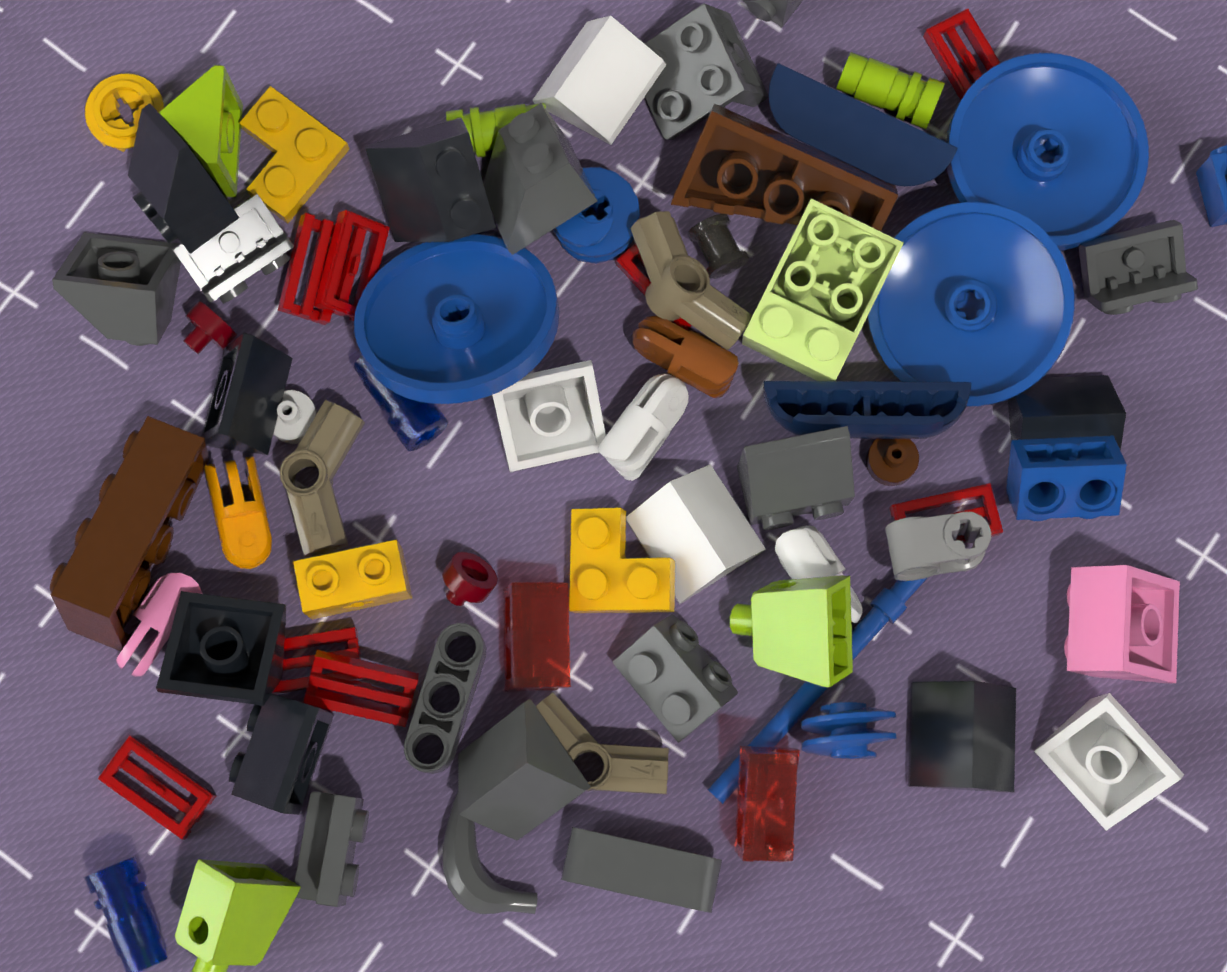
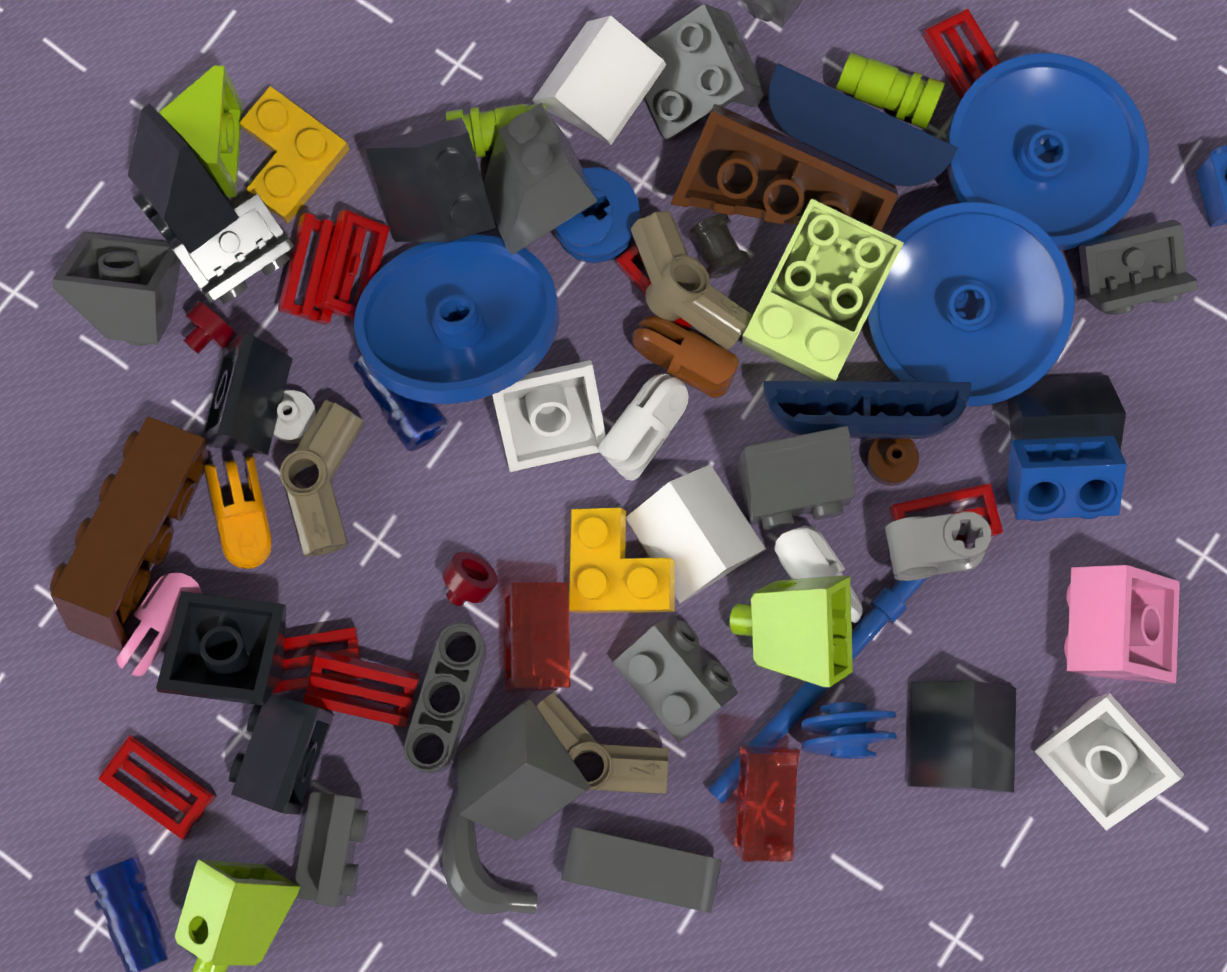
yellow gear [85,74,164,152] -> none
yellow brick [293,540,412,620] -> none

